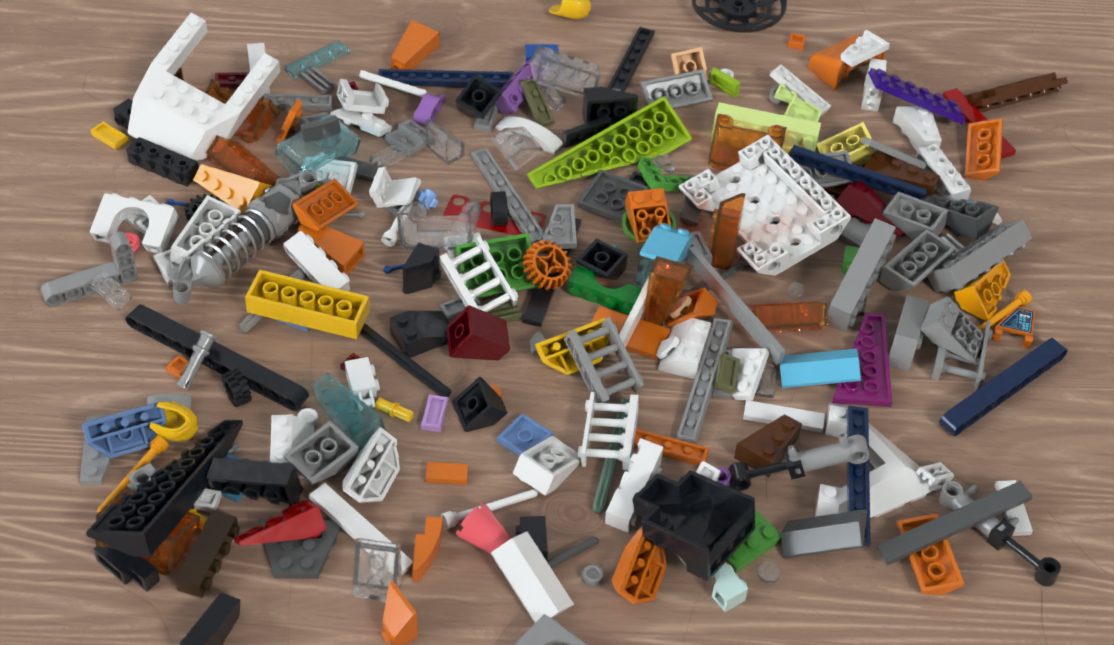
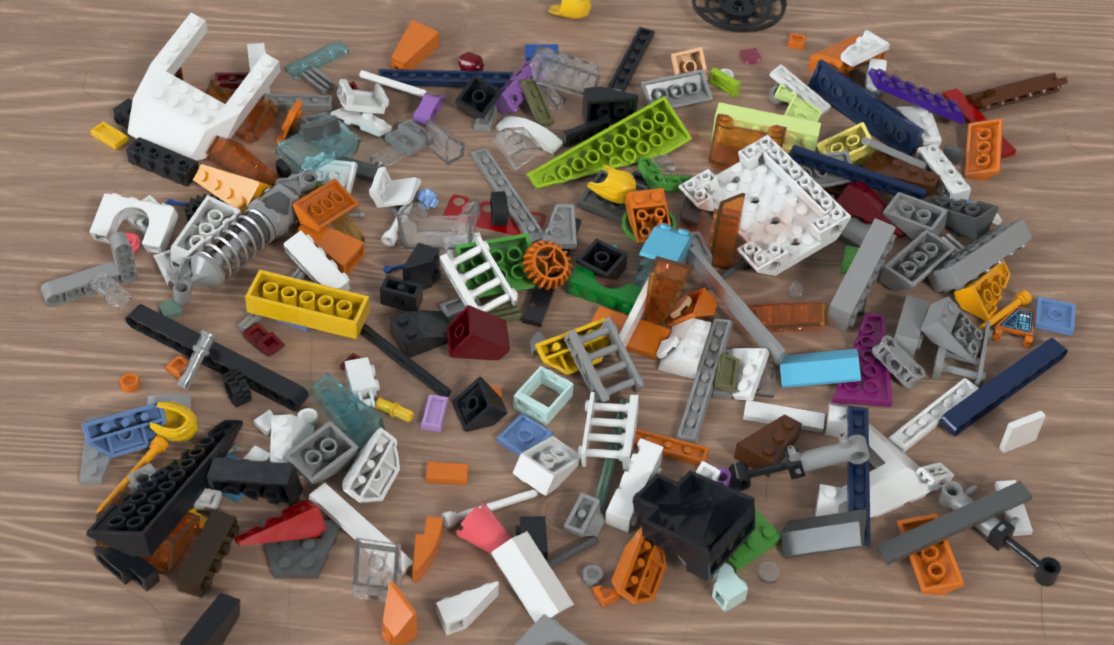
none -> orange tile [119,373,141,393]
none -> sand green tile [158,299,183,319]
none -> dark red slope [243,323,285,357]
none -> white tile [244,446,270,462]
none -> white tile [254,410,273,436]
none -> black tile [275,158,291,178]
none -> clear yellow tile [332,214,365,242]
none -> black brick [380,275,423,311]
none -> white slope [436,581,499,636]
none -> dark red head [458,52,484,71]
none -> light aqua window [513,366,574,426]
none -> light grey slope [564,492,605,537]
none -> yellow hair [587,165,636,204]
none -> orange tile [592,585,622,608]
none -> clear pink tile [740,48,762,65]
none -> dark blue plate [808,60,924,157]
none -> light grey piece [872,335,925,389]
none -> white tile [888,378,979,453]
none -> dark grey tile [943,144,963,165]
none -> white tile [999,411,1046,453]
none -> medium blue plate [1034,297,1076,336]

